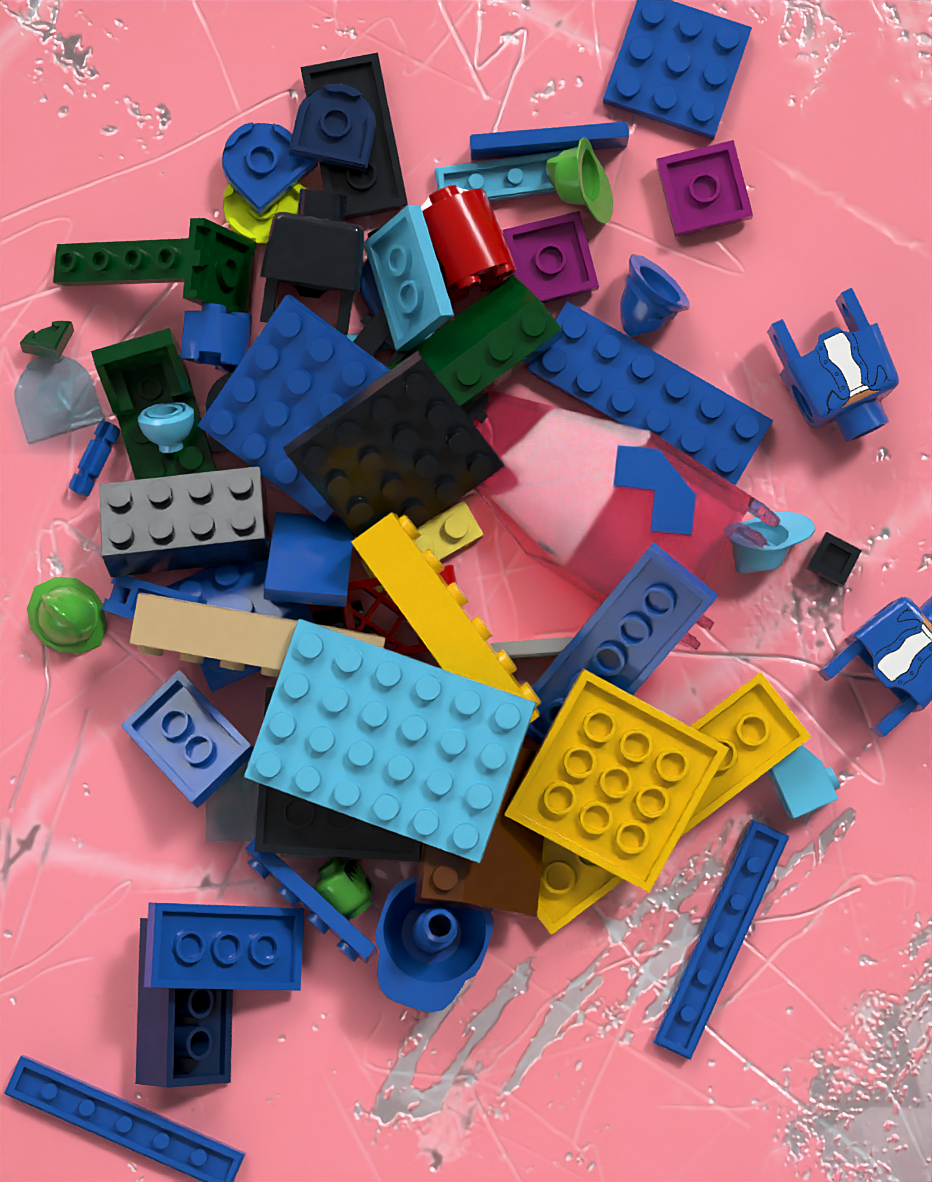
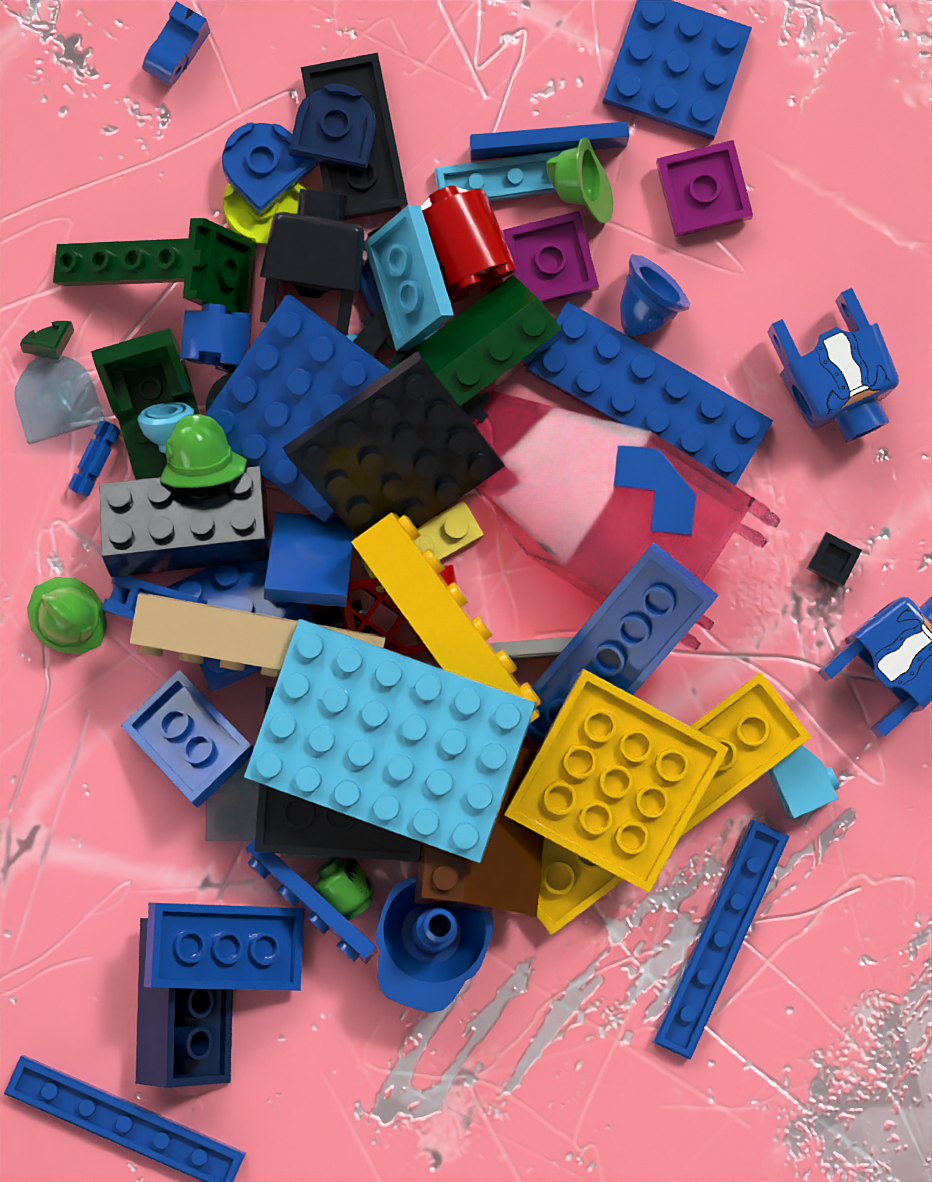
medium azure piece [724,511,815,574] -> none
none -> blue leg [142,1,210,86]
none -> bright green piece [160,414,247,488]

